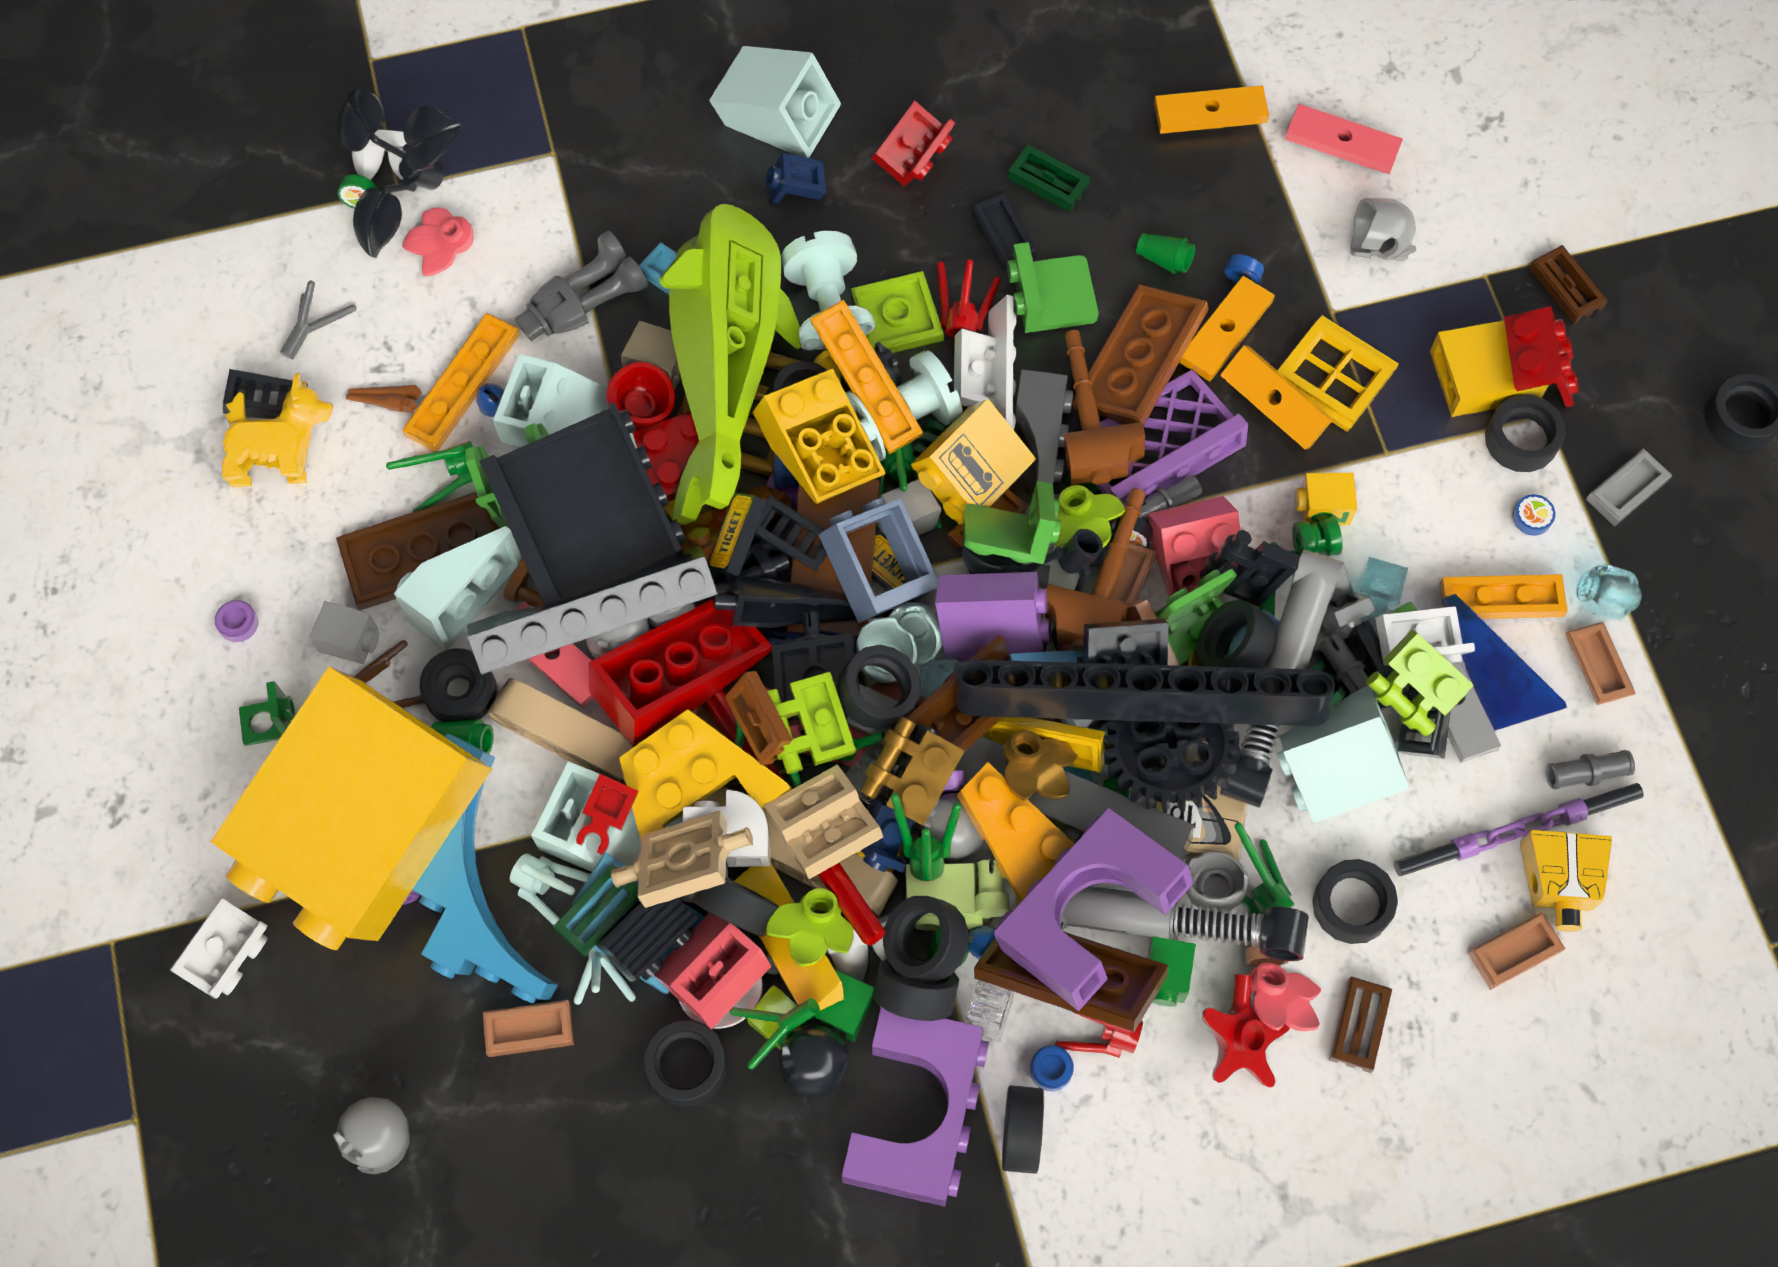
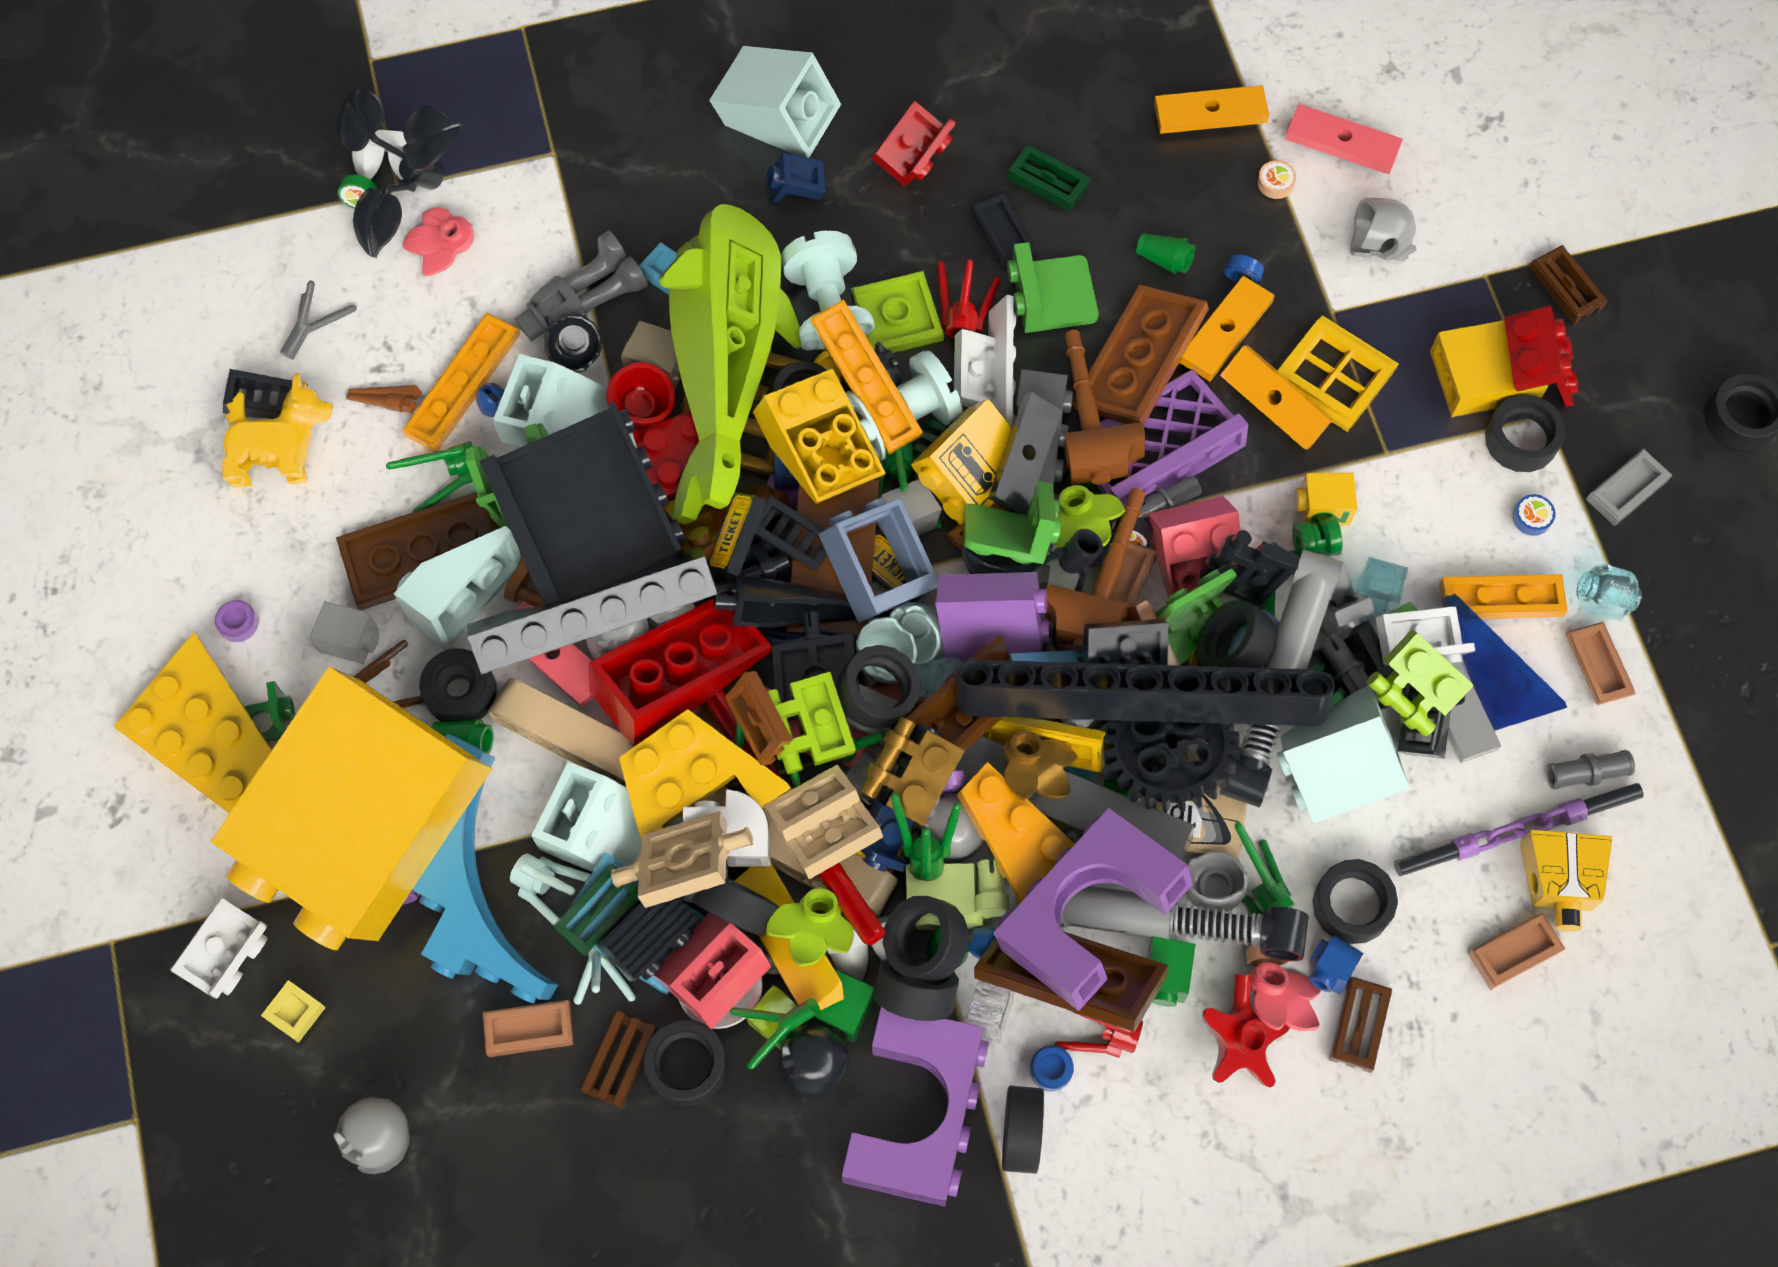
red plate [576,774,639,855] -> none
none -> yellow wing [113,632,272,813]
none -> light yellow plate [261,980,326,1043]
none -> black hair [544,313,602,373]
none -> reddish brown tile [581,1011,657,1109]
none -> tile [988,392,1063,515]
none -> tile [1257,160,1296,199]
none -> blue plate [1309,935,1364,995]

